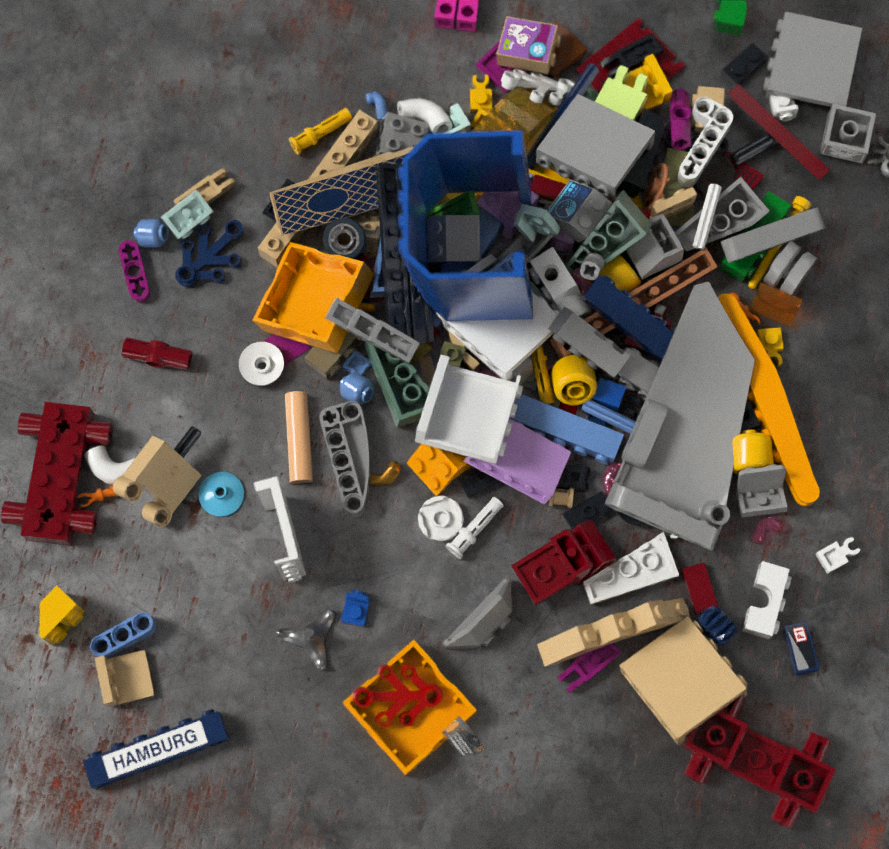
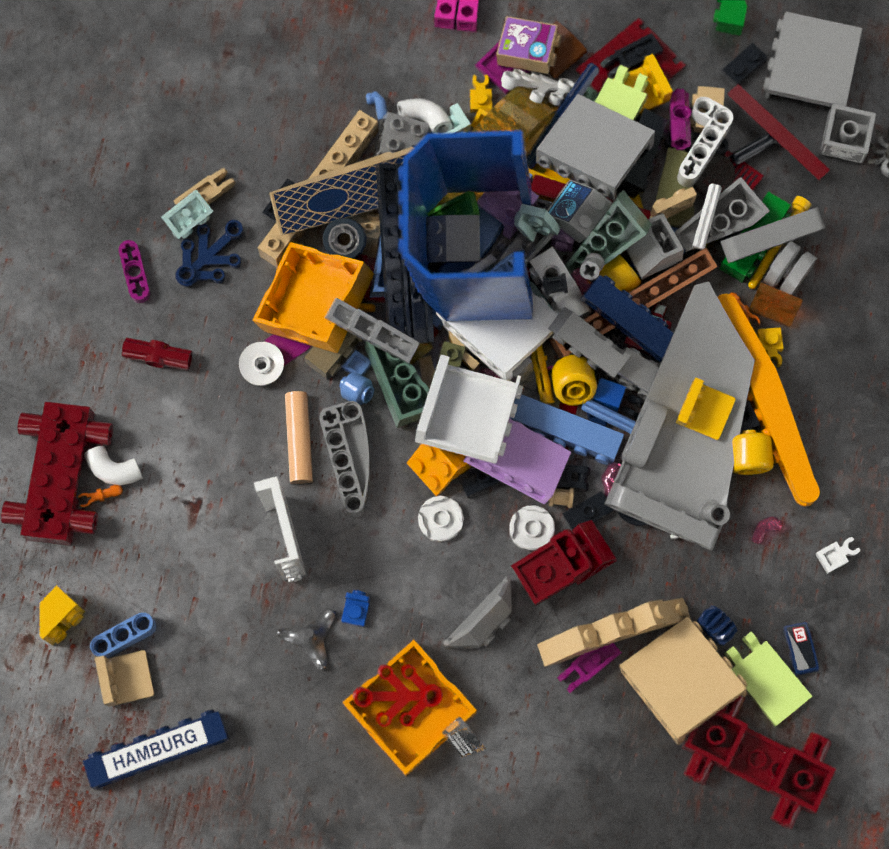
tan piece [113,426,201,527] -> none
medium blue head [134,219,169,248] -> none
medium azure dish [198,472,244,517] -> none
yellow pin [288,108,352,155] -> none
pearl gold arm [370,461,401,485] -> none
white pin [446,497,504,559] -> none
white wing [583,532,679,605] -> none
nougat wheel [643,163,670,211] -> none
dark red tile [681,563,718,614] -> none
light grey bracket [736,464,788,518] -> none
white arch [742,561,791,639] -> none
white bracket [769,94,799,122] -> none
none -> white tile [509,505,555,552]
none -> black bush [542,273,568,297]
none -> yellow bracket [675,378,735,440]
none -> yellowish green tile [724,632,812,726]

